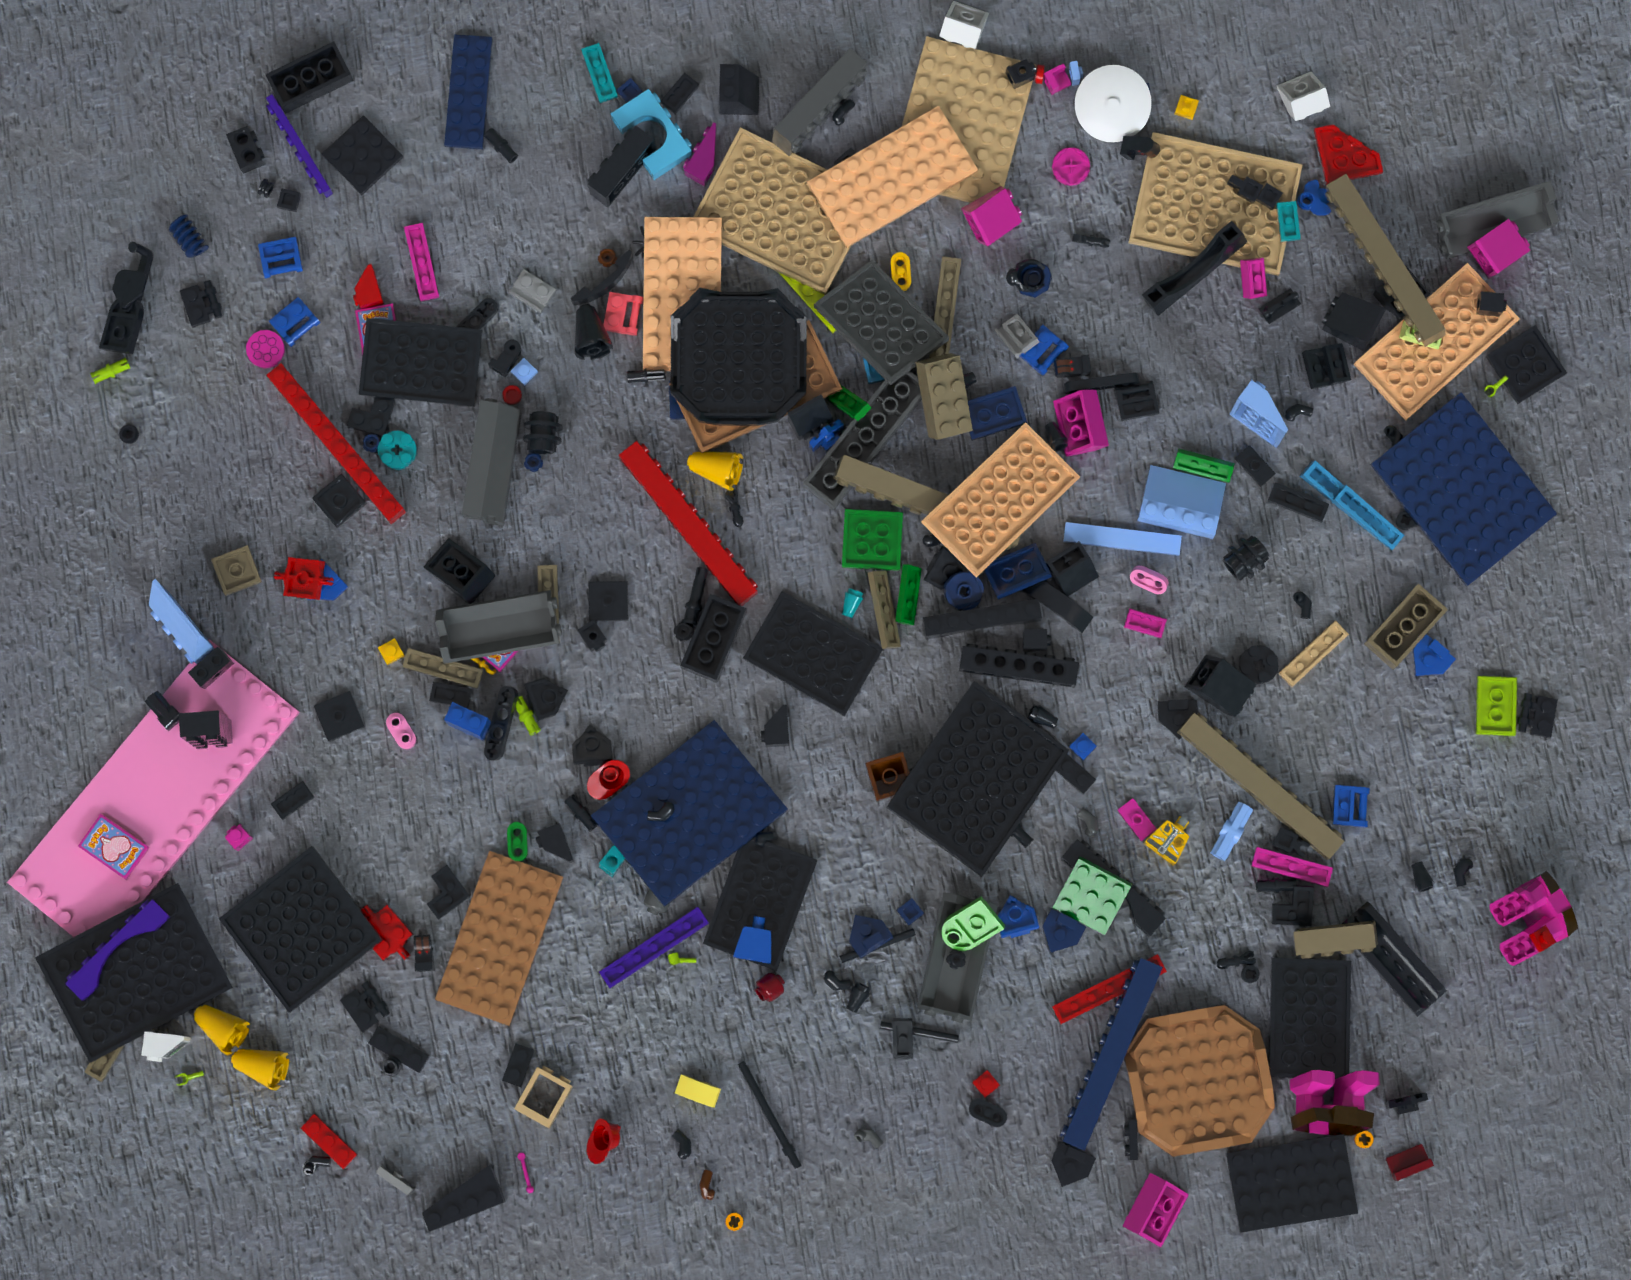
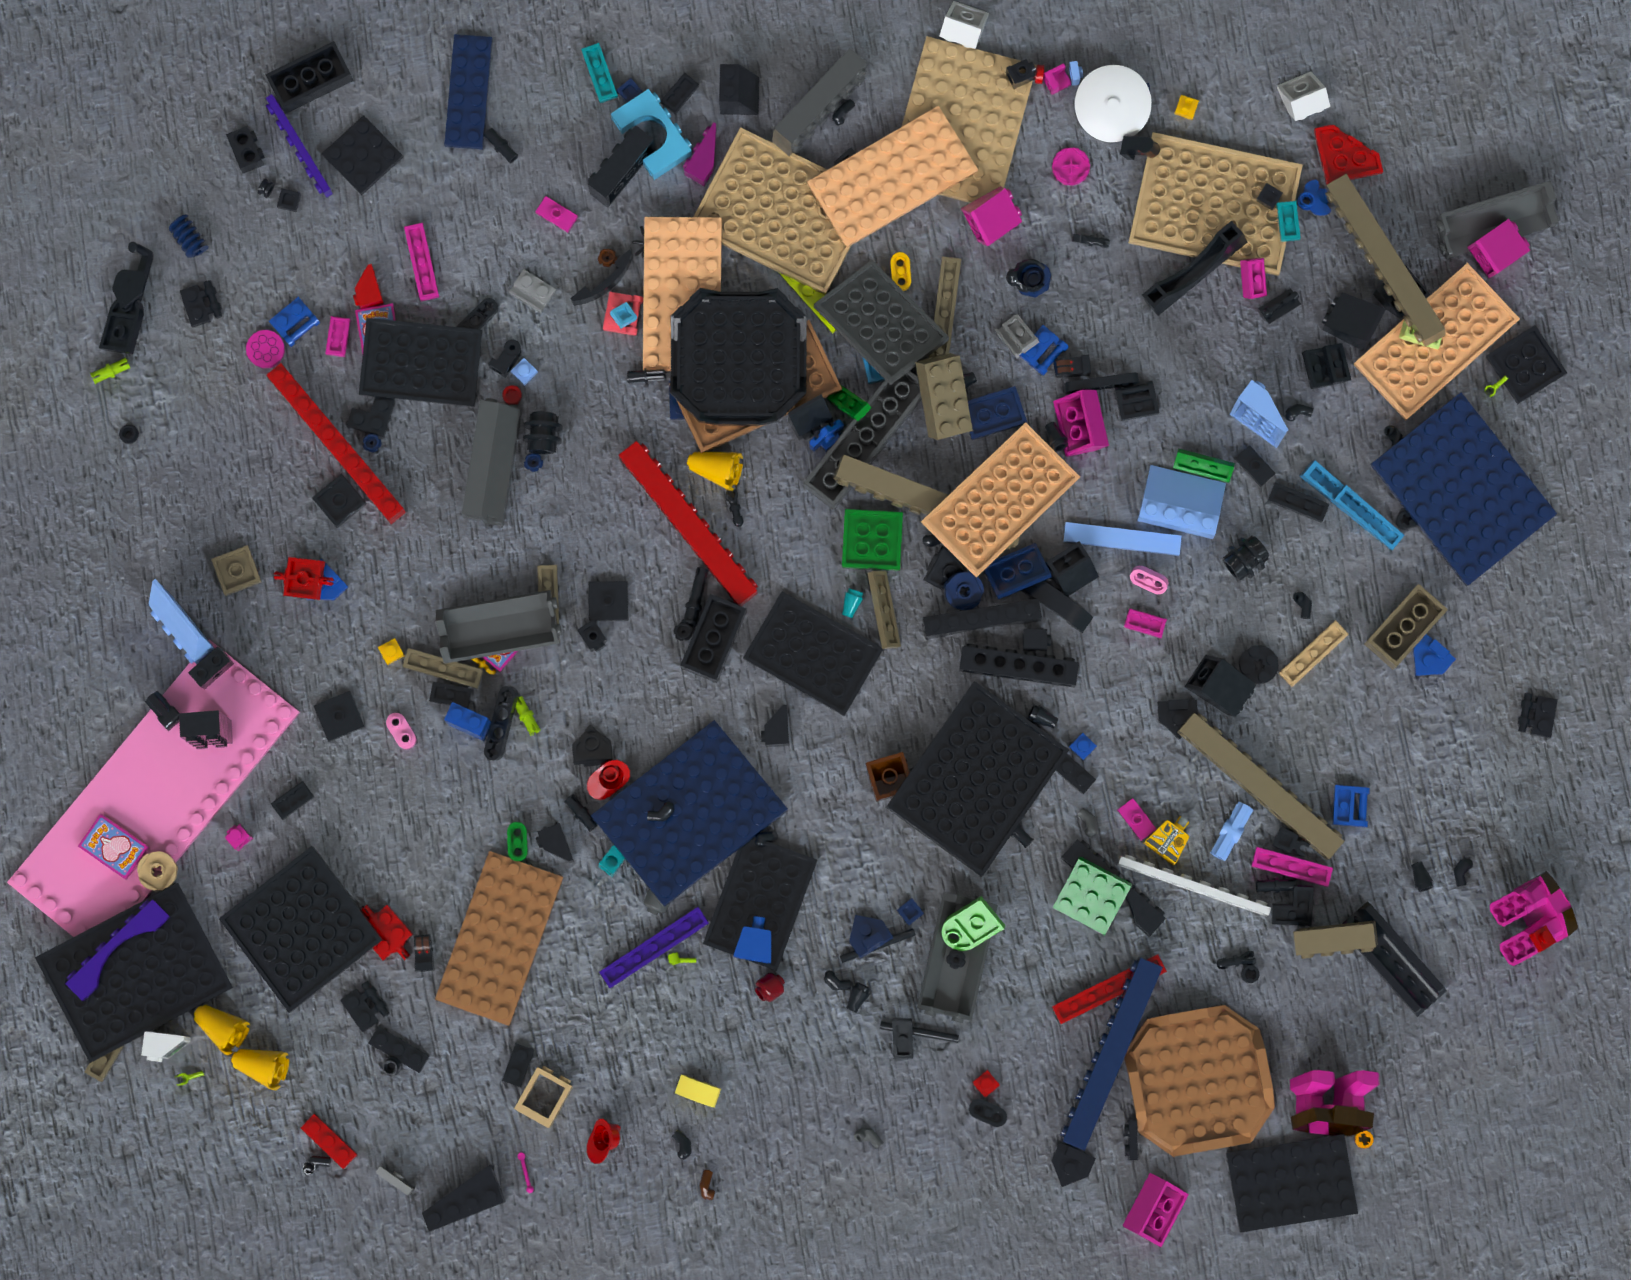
blue plate [258,237,303,279] -> none
teal plate [378,431,417,470] -> none
black slope [424,538,495,604] -> none
black plate [427,865,471,920] -> none
black plate [524,678,568,721] -> none
black cone [574,304,613,360] -> none
light orange bush [725,1213,744,1231] -> none
black bar [737,1061,802,1169] -> none
green plate [895,564,922,626] -> none
blue plate [998,895,1039,938] -> none
dark blue plate [1042,909,1086,953] -> none
black plate [1227,175,1264,204] -> none
black plate [1269,958,1351,1079] -> none
black plate [1385,1092,1428,1115] -> none
dark red panel [1386,1144,1434,1181] -> none
black brick [1476,291,1507,317] -> none
lime tile [1476,676,1517,736] -> none
none -> tan plate [137,851,178,891]
none -> dark pink plate [325,316,351,357]
none -> dark pink plate [535,196,578,233]
none -> medium azure plate [610,302,637,329]
none -> white plate [1117,855,1271,917]

